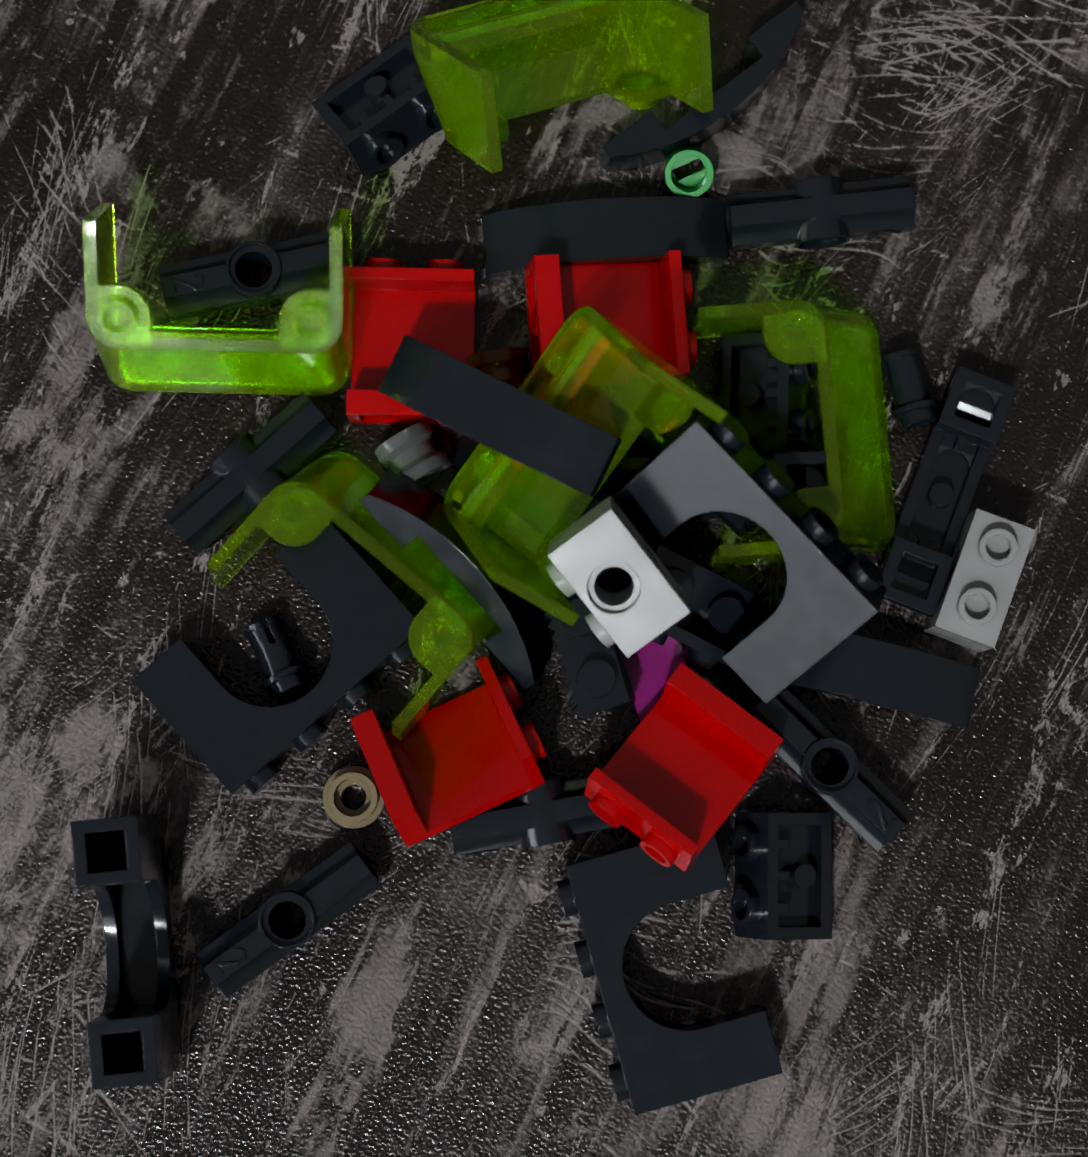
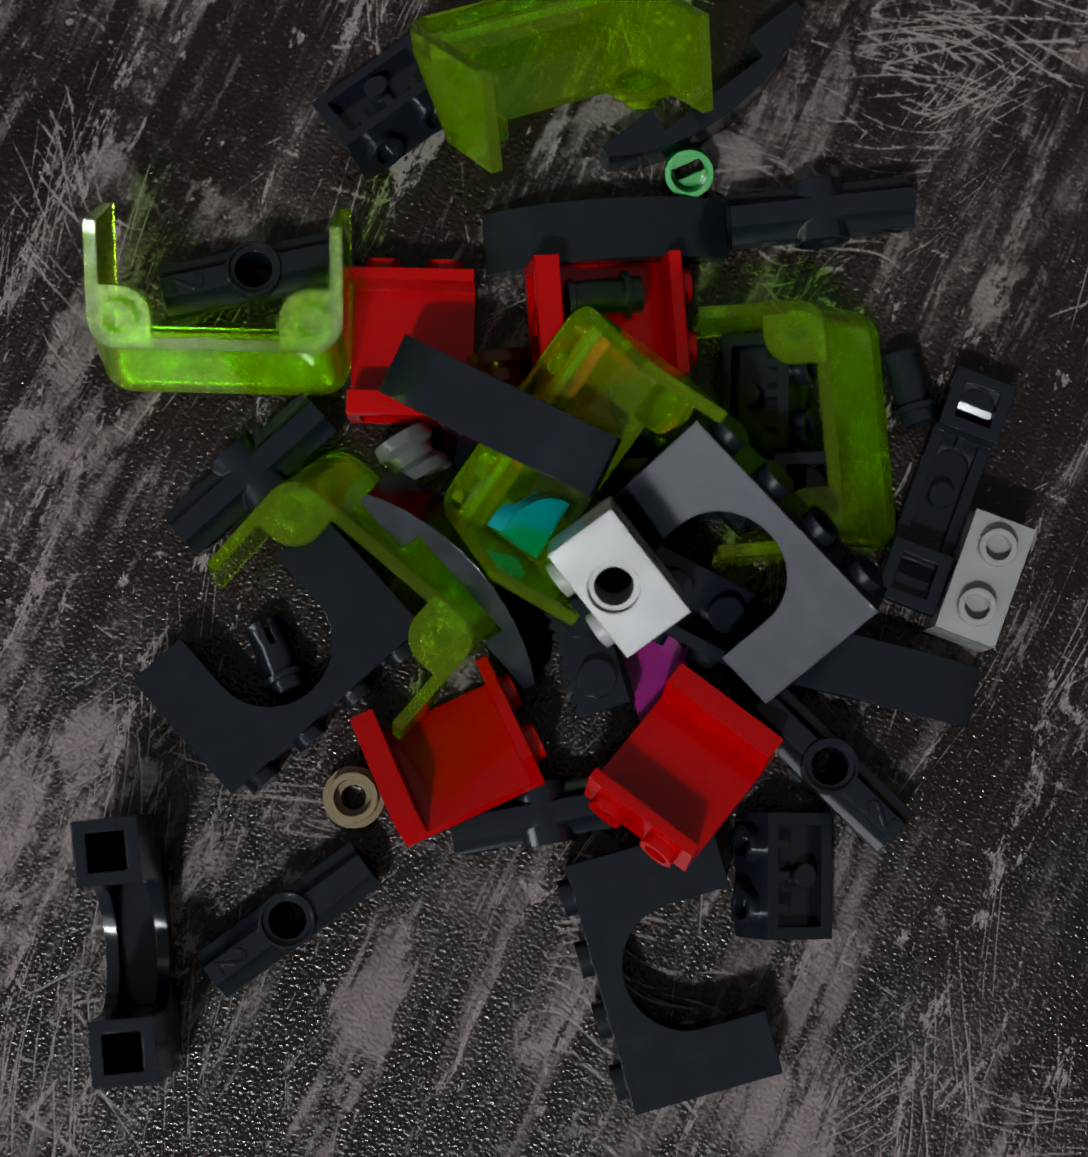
none -> teal tile [487,491,570,558]
none -> black pin [564,271,644,320]

